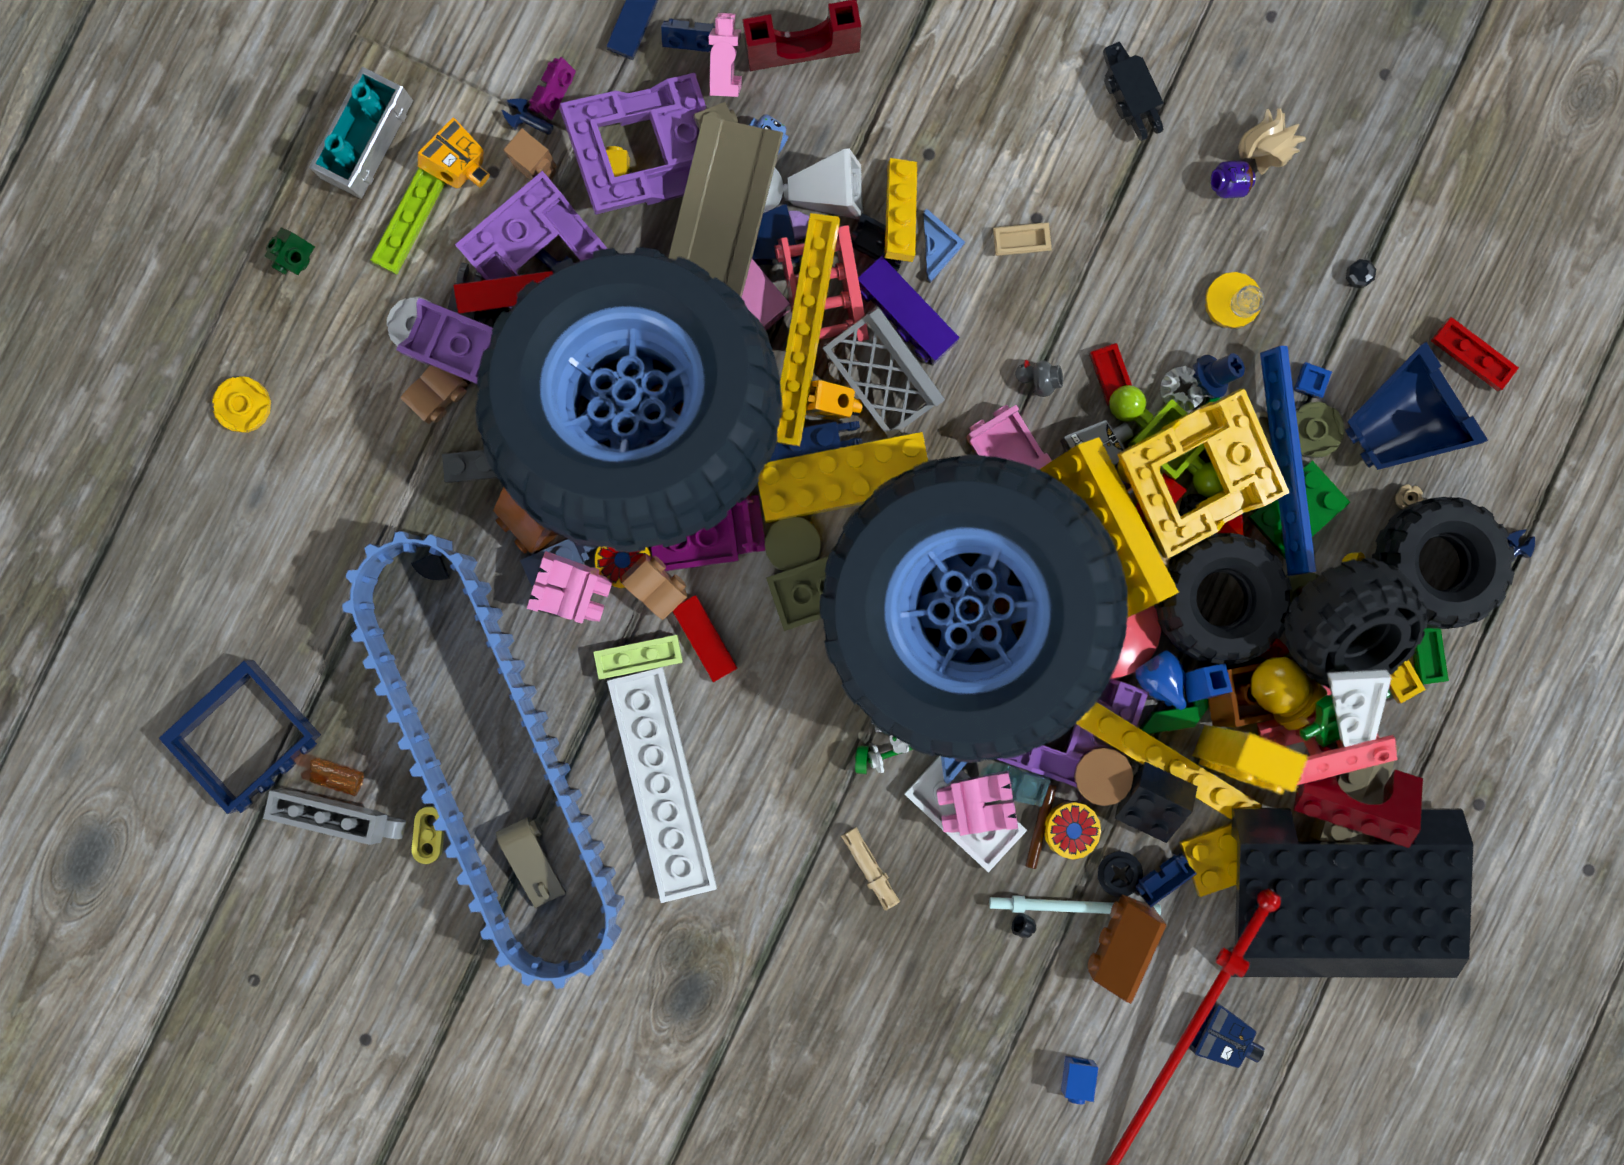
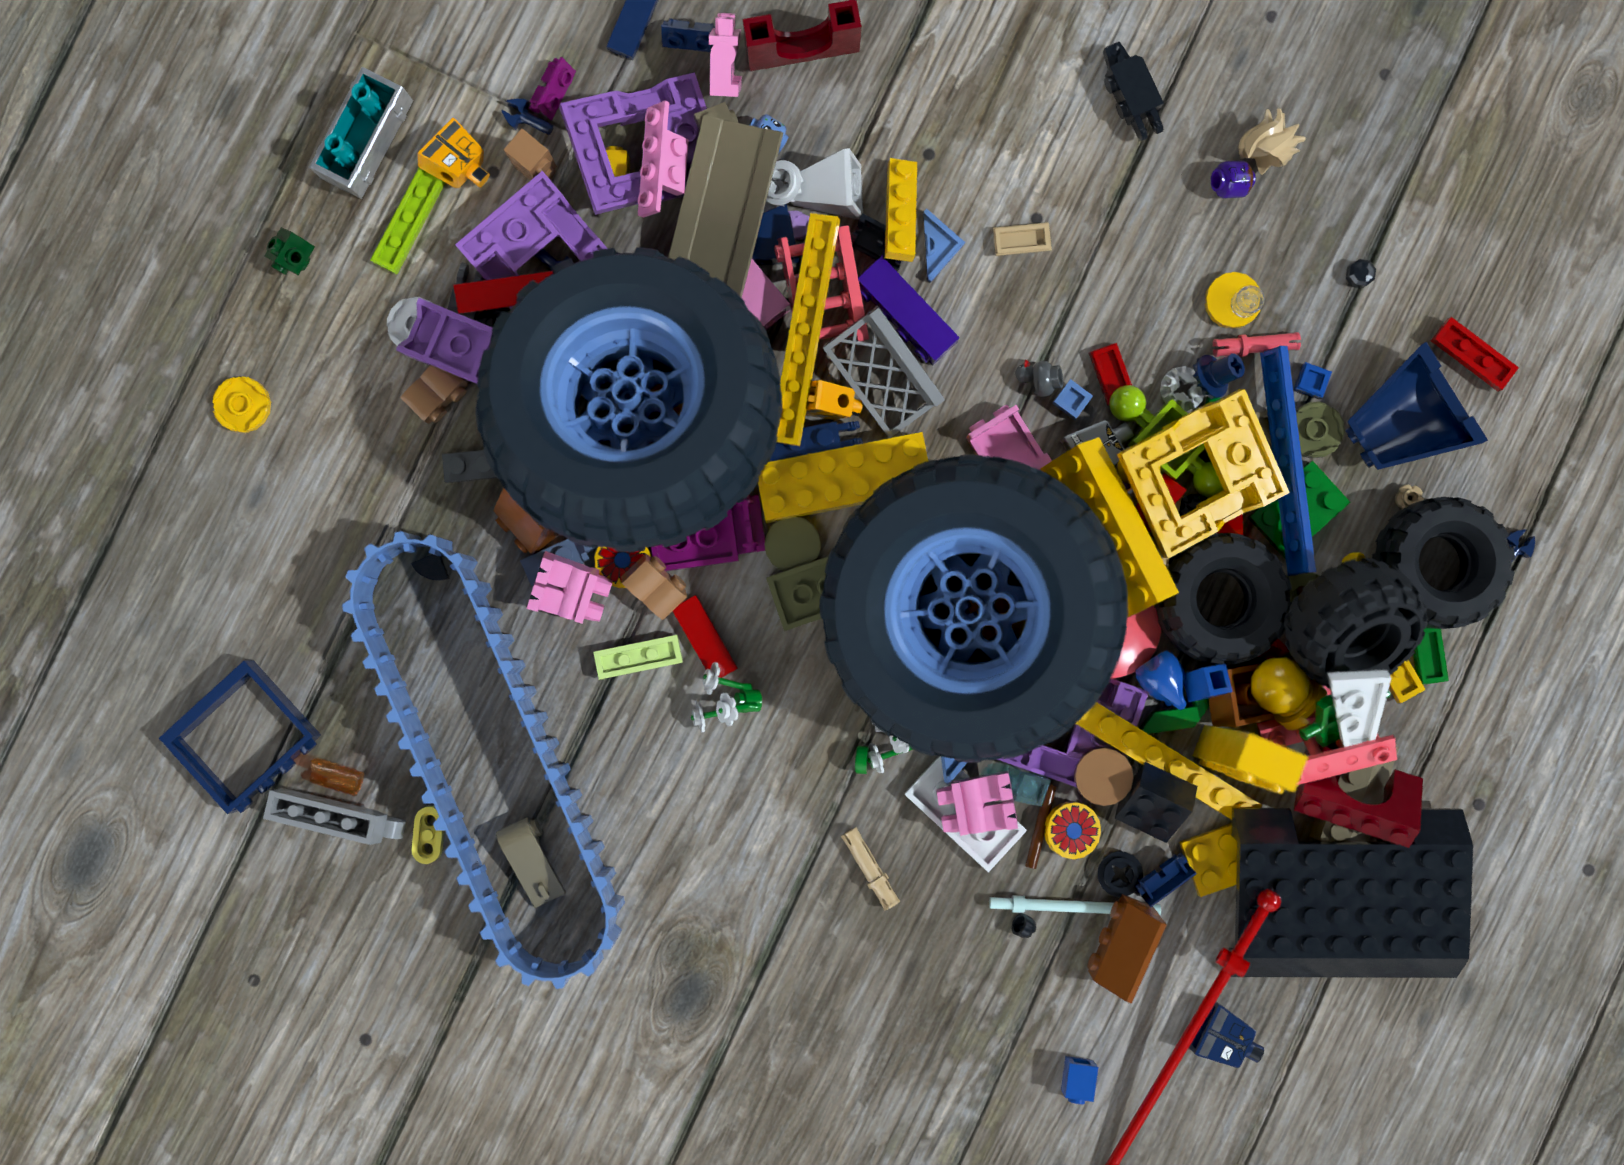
white plate [607,667,717,903] -> none
none -> bright pink bracket [638,101,689,218]
none -> plant [691,662,762,732]
none -> white gear [766,160,804,207]
none -> medium blue plate [1052,379,1093,420]
none -> coral pin [1212,332,1301,357]

